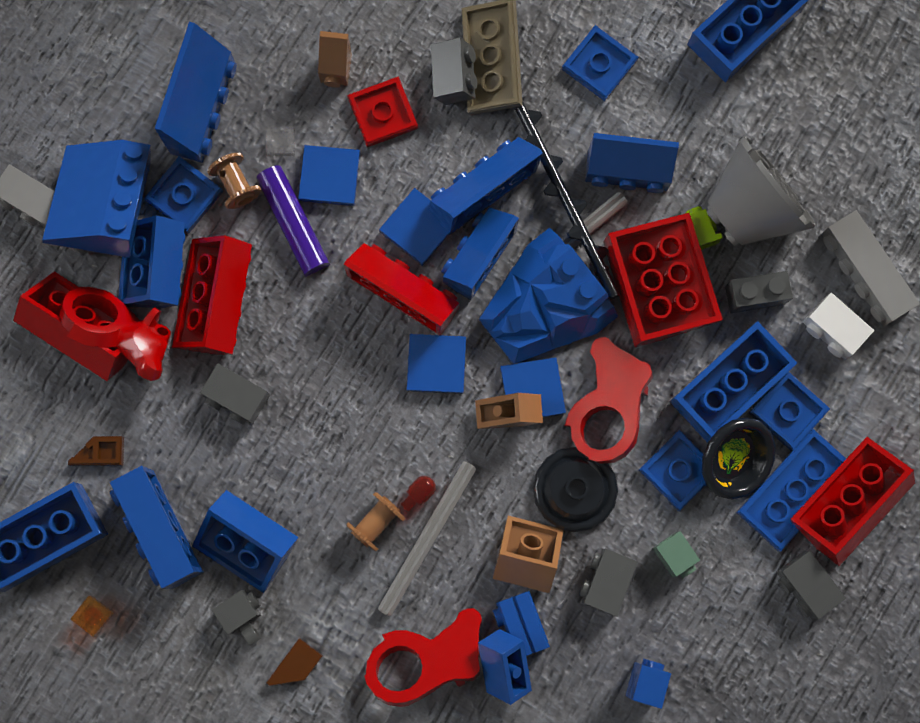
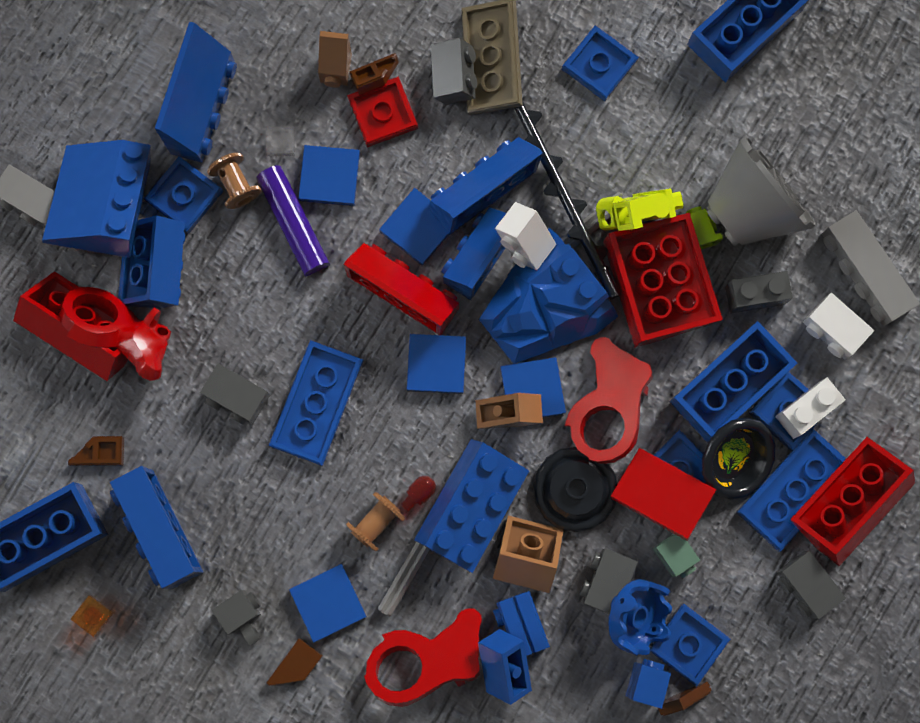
red slope [172,235,252,355] -> none
blue slope [192,490,299,593] -> none
blue slope [585,133,679,193] -> none
none -> blue tile [269,340,363,466]
none -> blue tile [289,564,367,643]
none -> reddish brown tile [349,53,399,95]
none -> blue brick [414,439,529,573]
none -> white brick [495,202,556,270]
none -> neon yellow hips [596,188,683,231]
none -> blue plate [608,579,672,656]
none -> red tile [611,448,716,541]
none -> blue tile [650,603,730,686]
none -> reddish brown tile [658,681,712,716]
none -> white brick [775,377,846,439]

